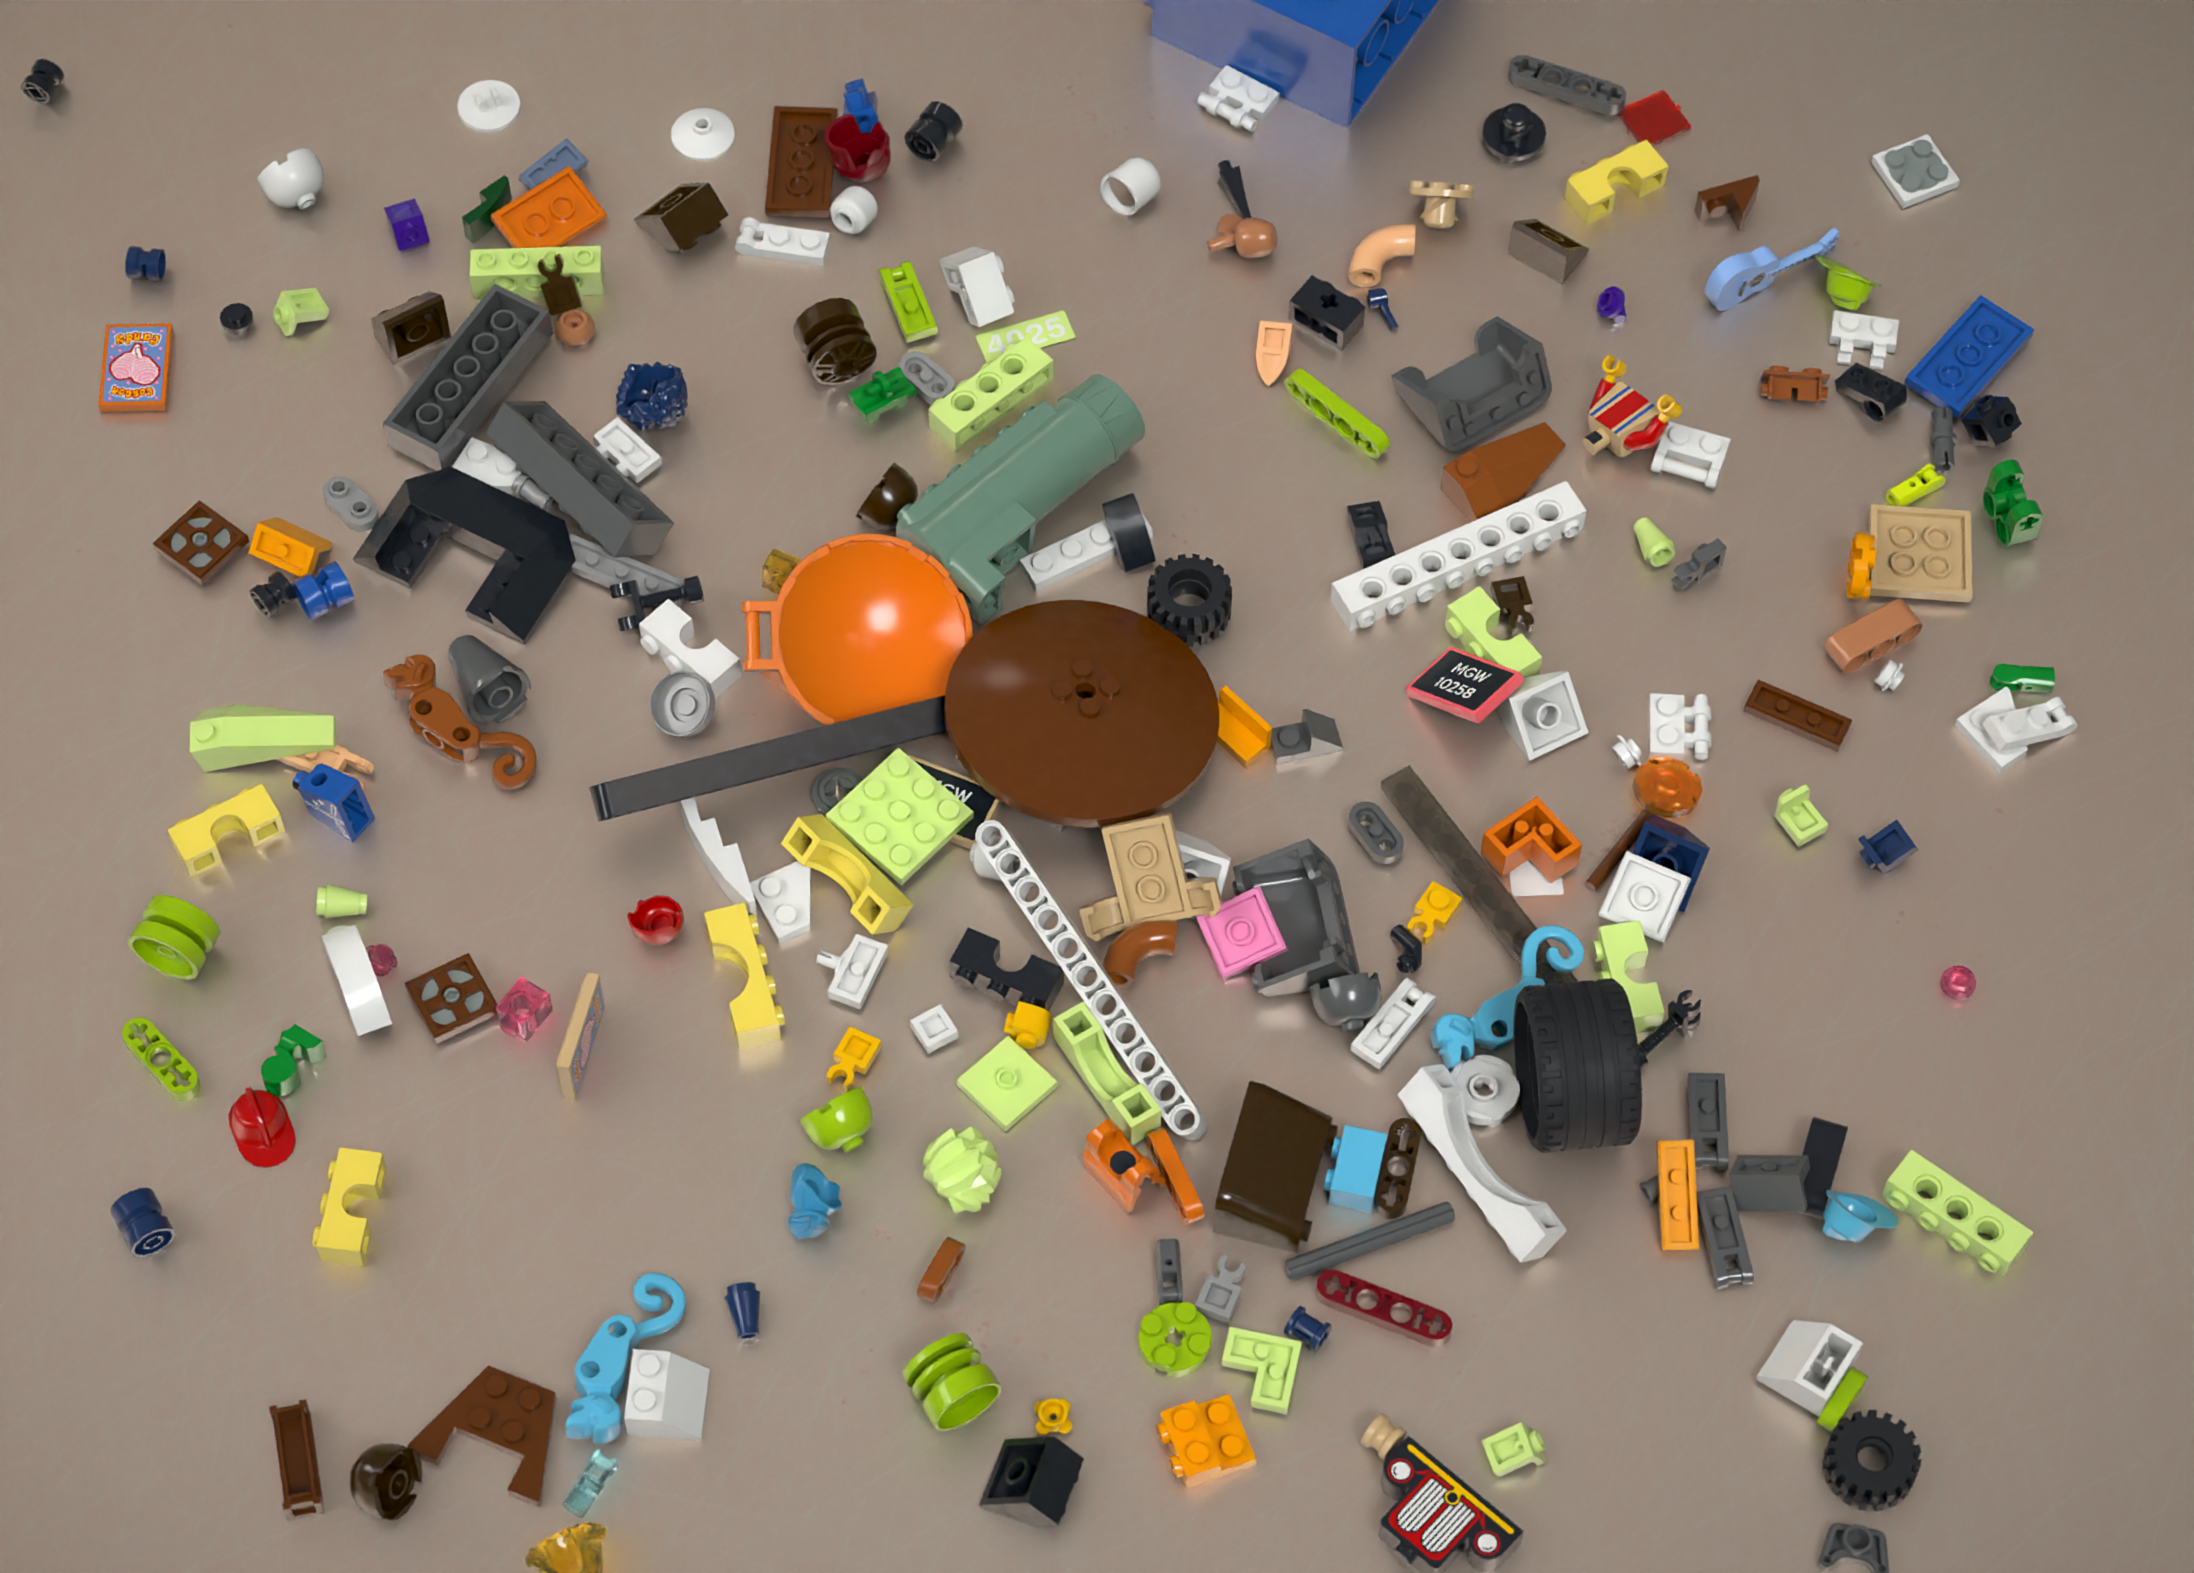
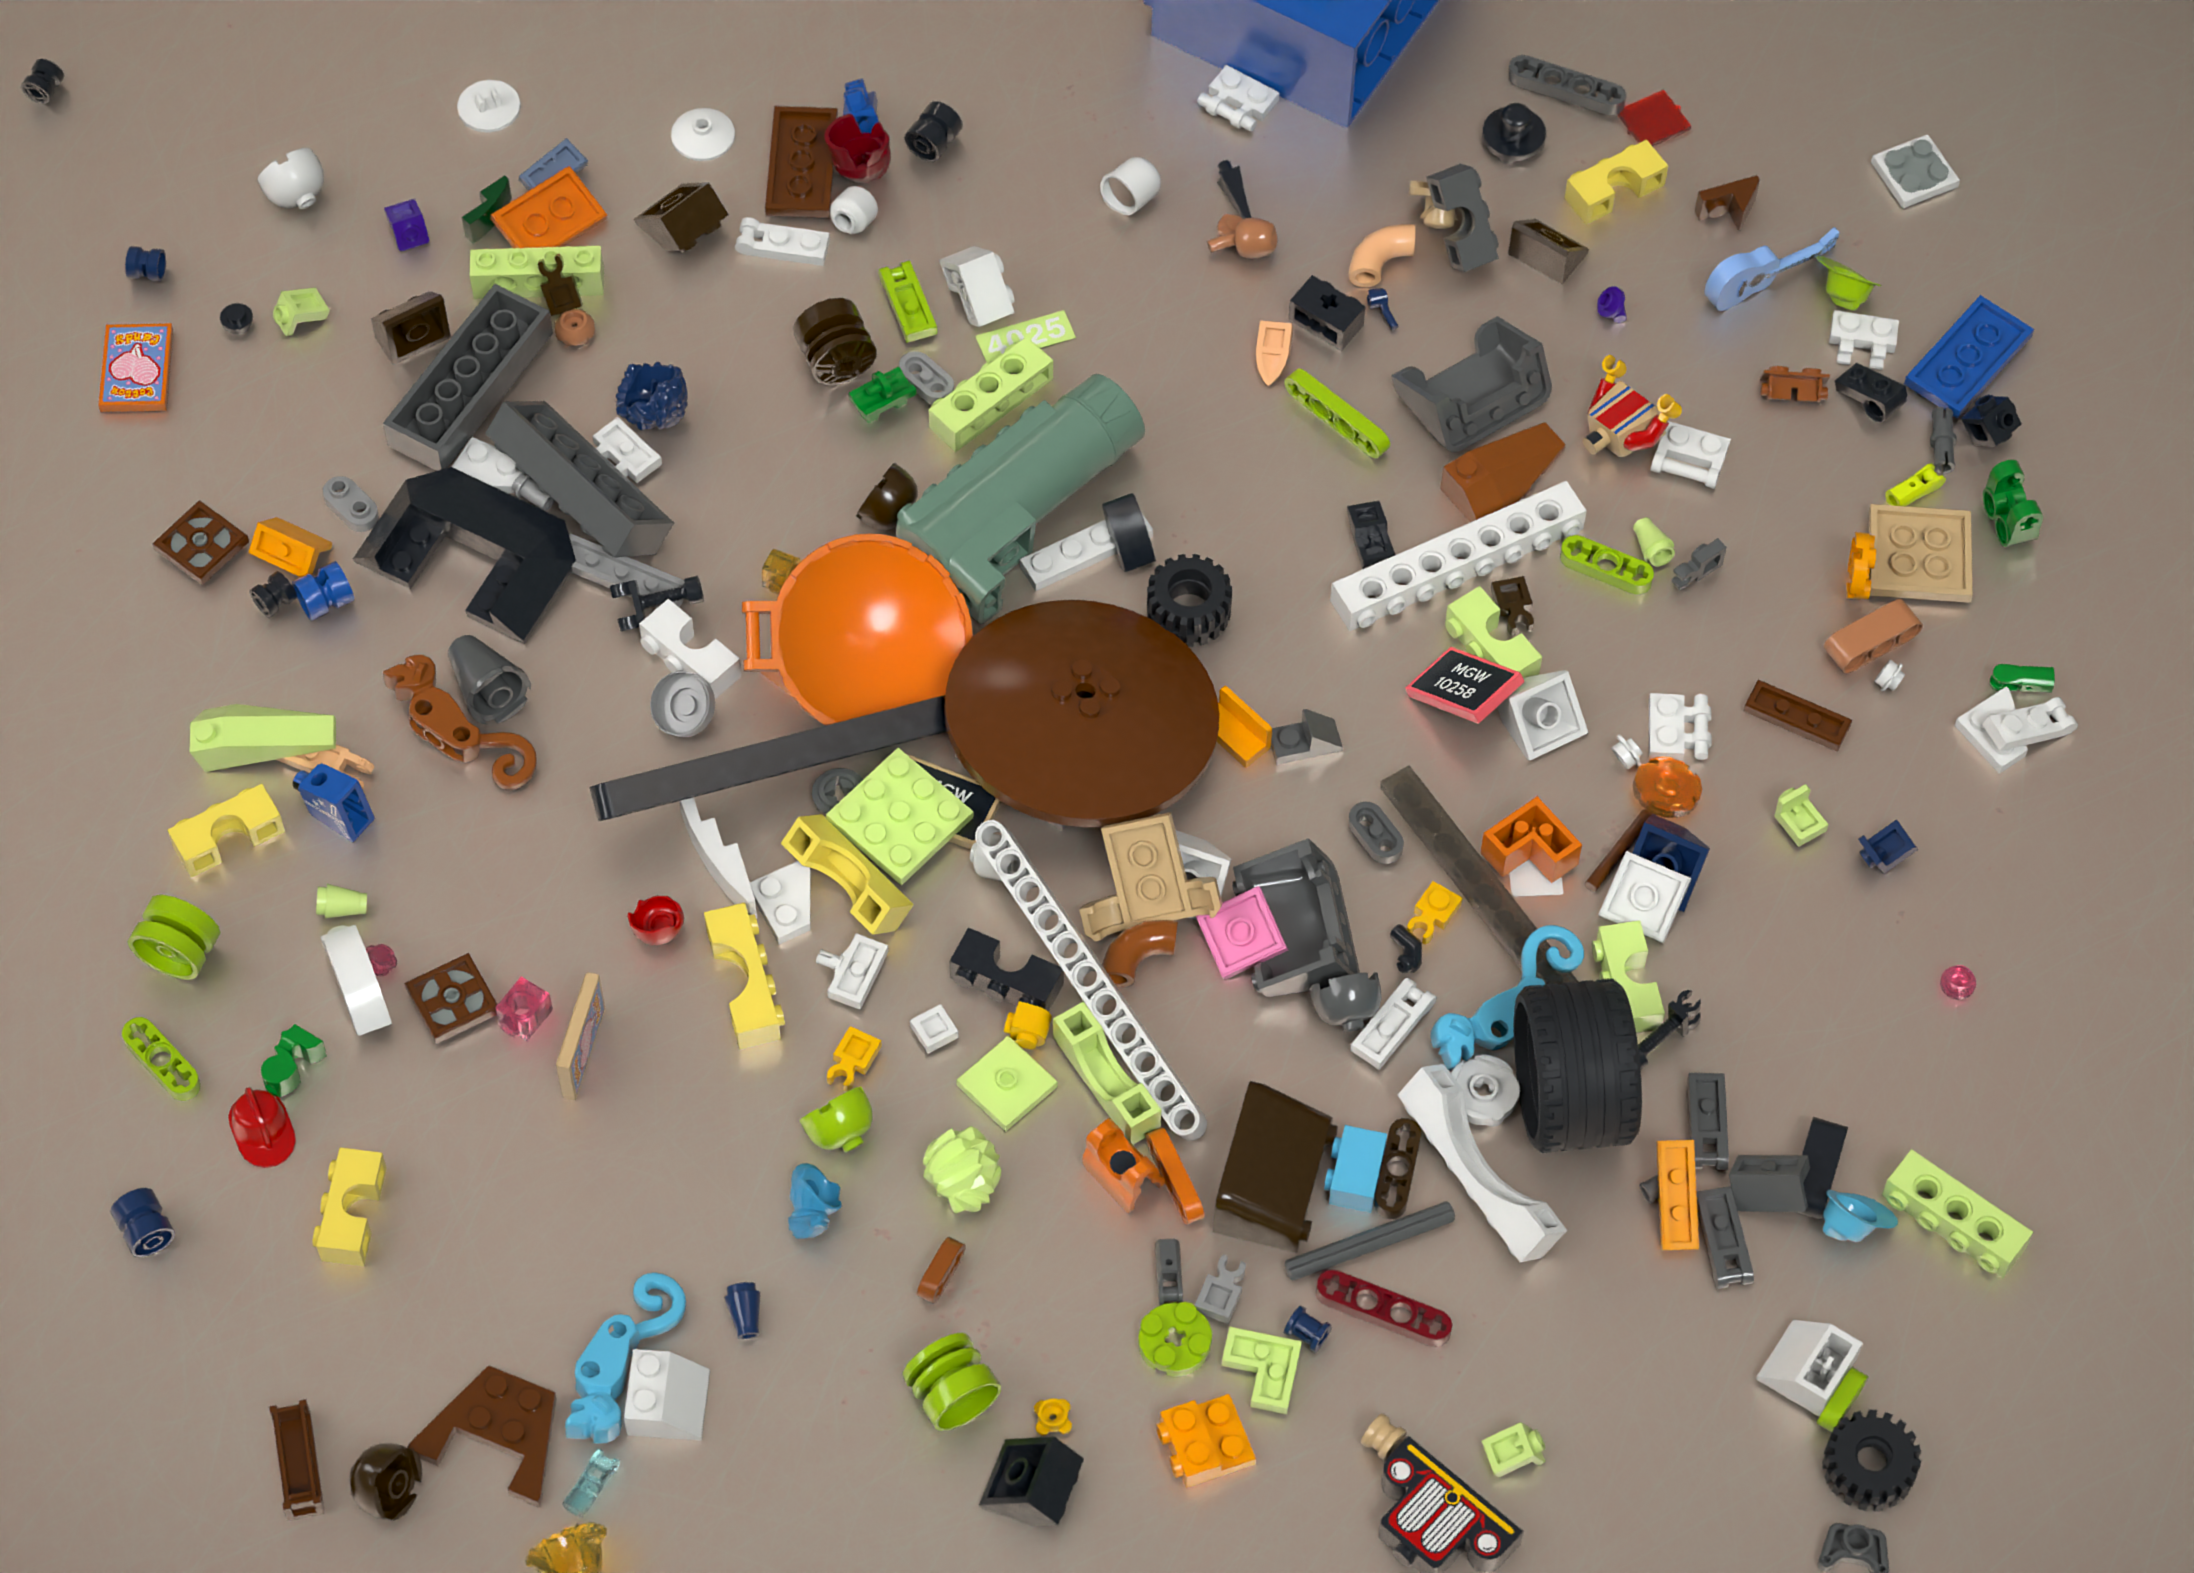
none -> dark grey arch [1426,164,1499,272]
none -> lime beam [1560,535,1654,595]

